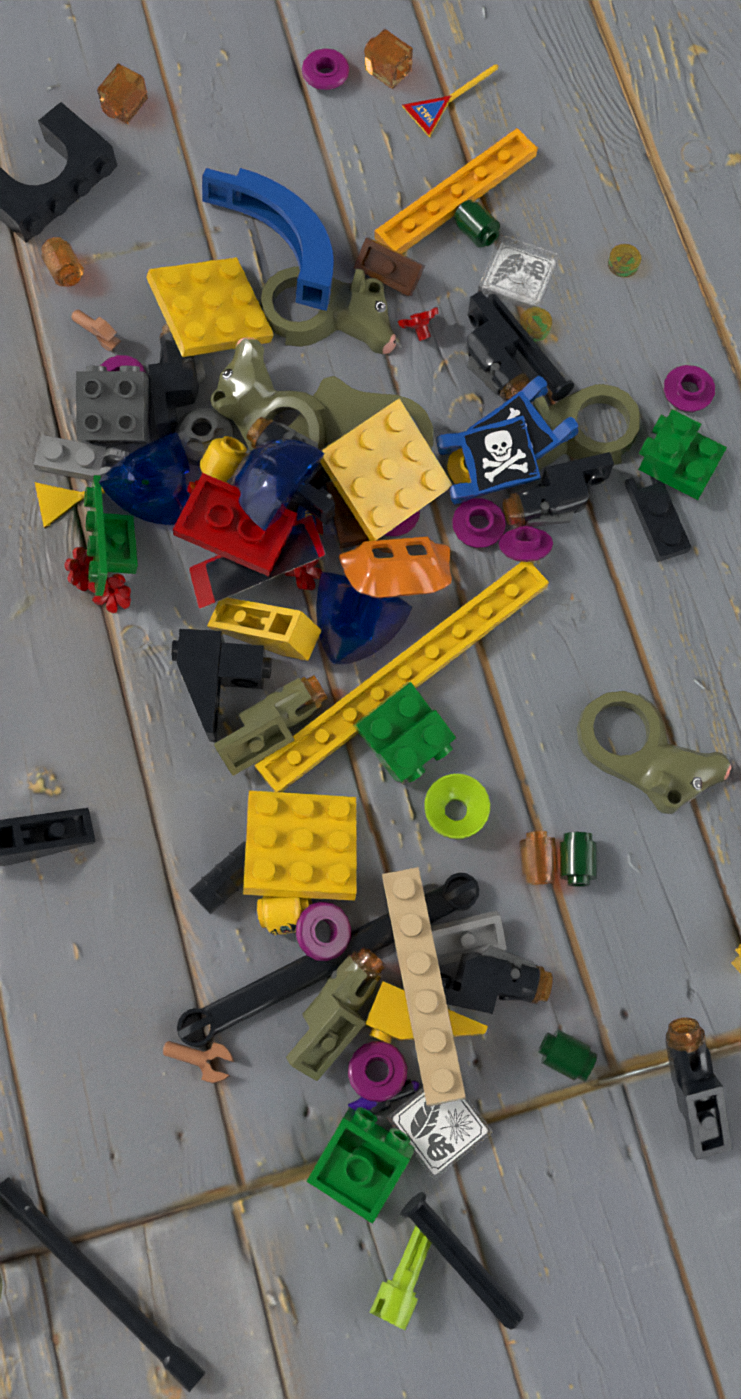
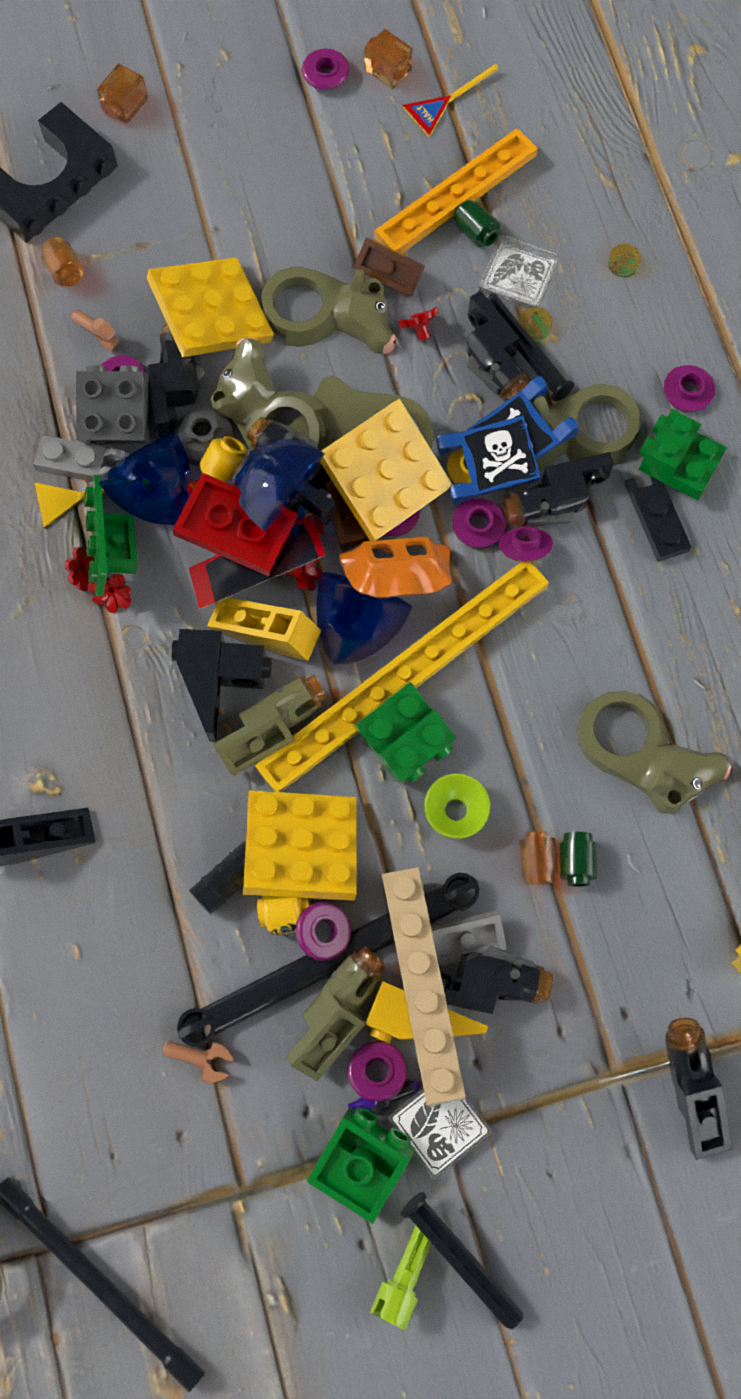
blue arch [202,168,334,311] -> none
dark green brick [538,1029,598,1082] -> none

